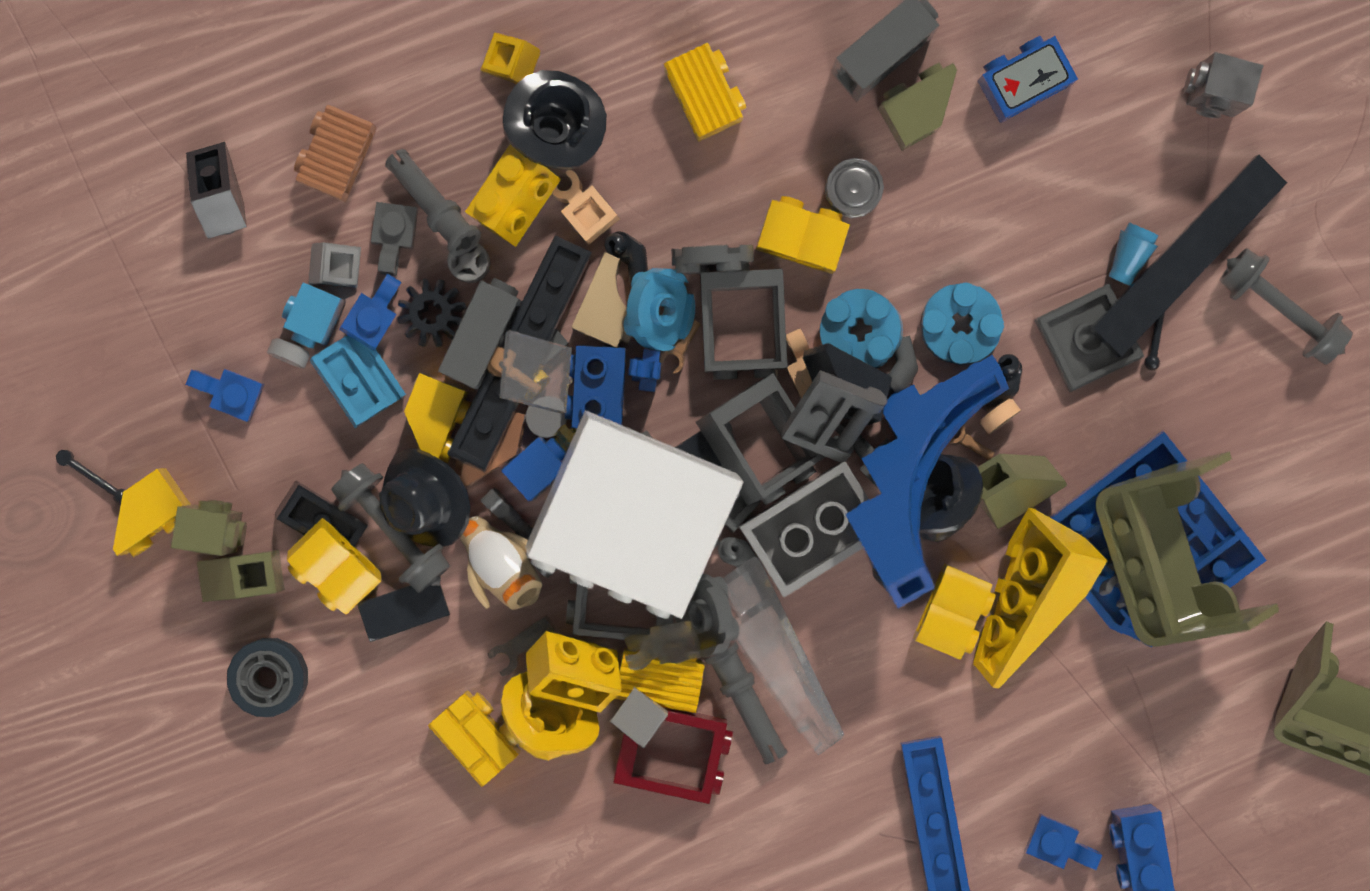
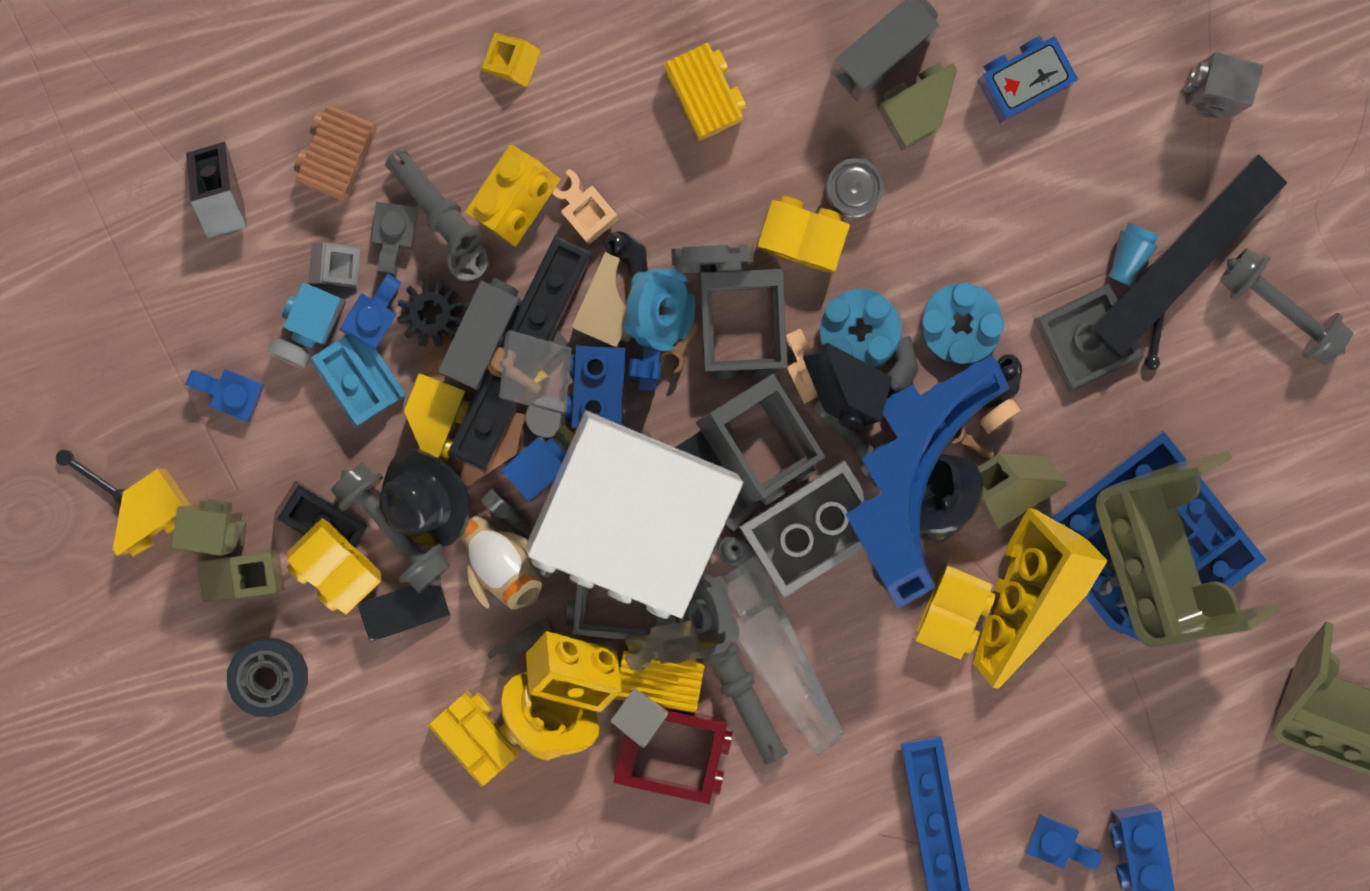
black hat [502,70,607,170] -> none
dark grey plate [782,370,887,462] -> none

